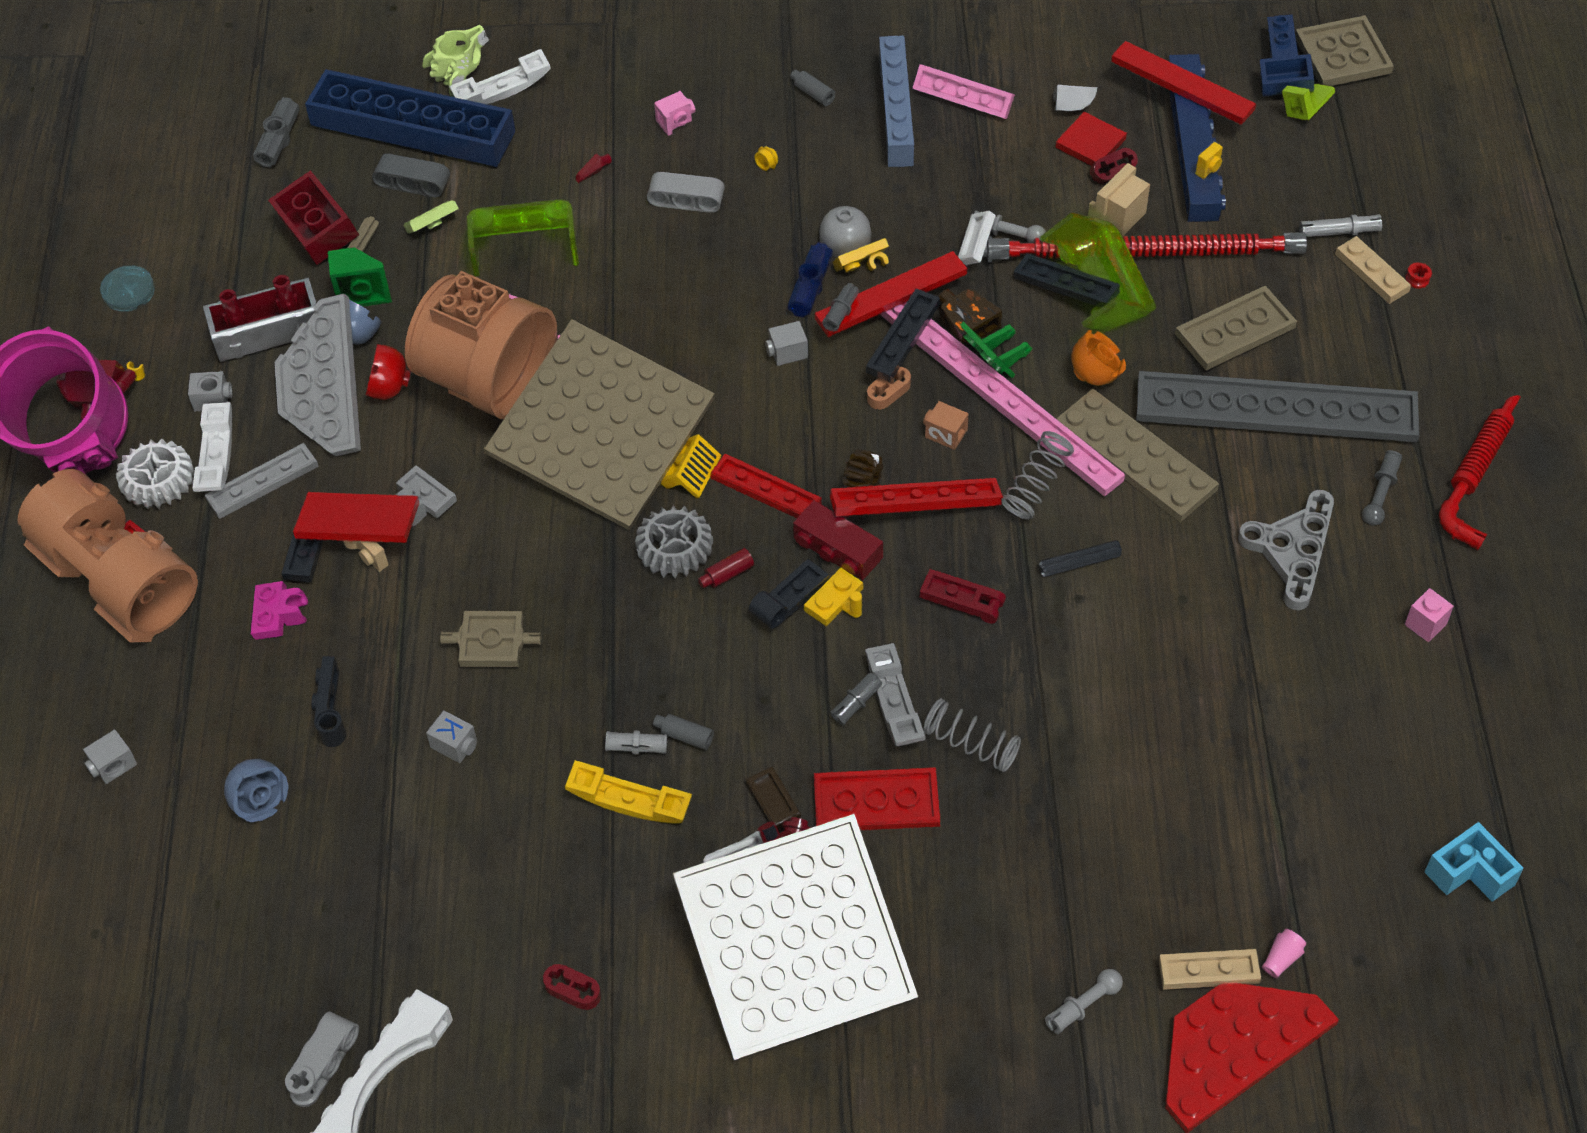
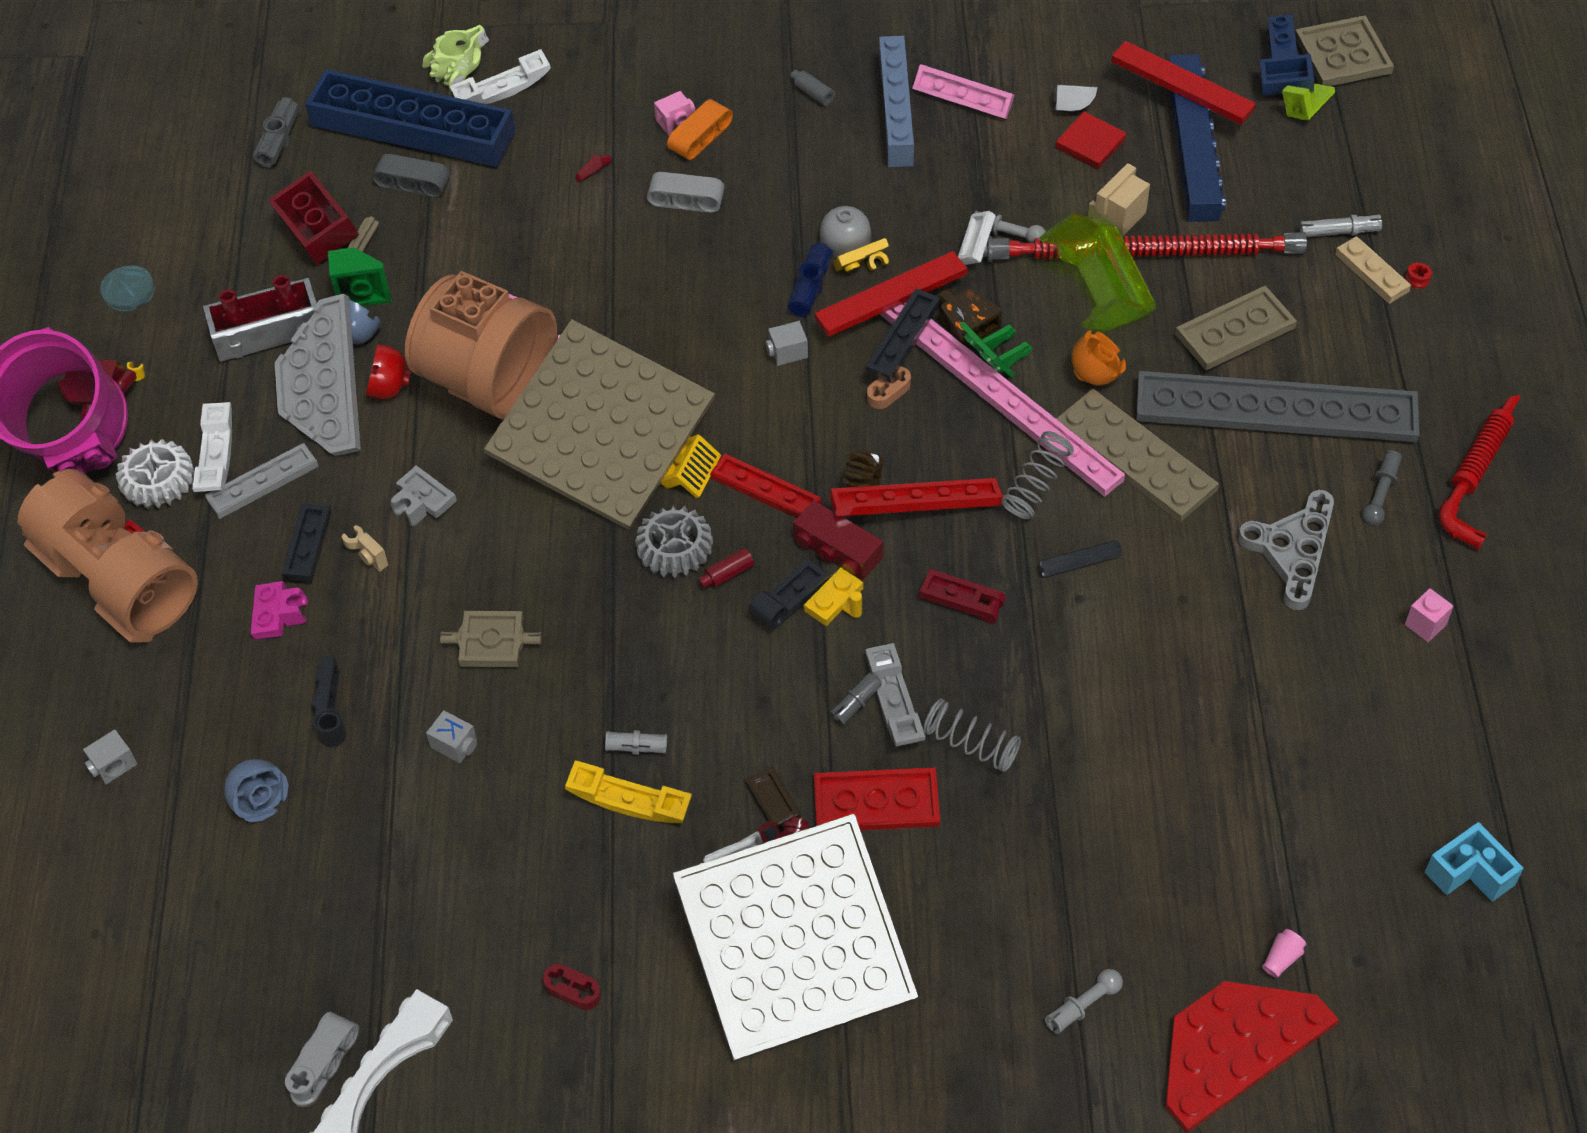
light grey brick [188,371,232,412] -> none
red tile [293,492,419,543] -> none
yellowish green plate [403,200,459,233] -> none
clear neon green windscreen [467,199,579,276] -> none
dark grey cylinder [653,714,714,750] -> none
yellow plate [754,146,778,171] -> none
dark grey axle [822,283,859,332] -> none
nougat brick [923,401,969,450] -> none
black plate [1014,253,1121,310] -> none
dark red beam [1090,148,1138,184] -> none
tan plate [1159,949,1261,990] -> none
yellow plate [1195,142,1223,179] -> none
none -> orange beam [667,99,733,160]

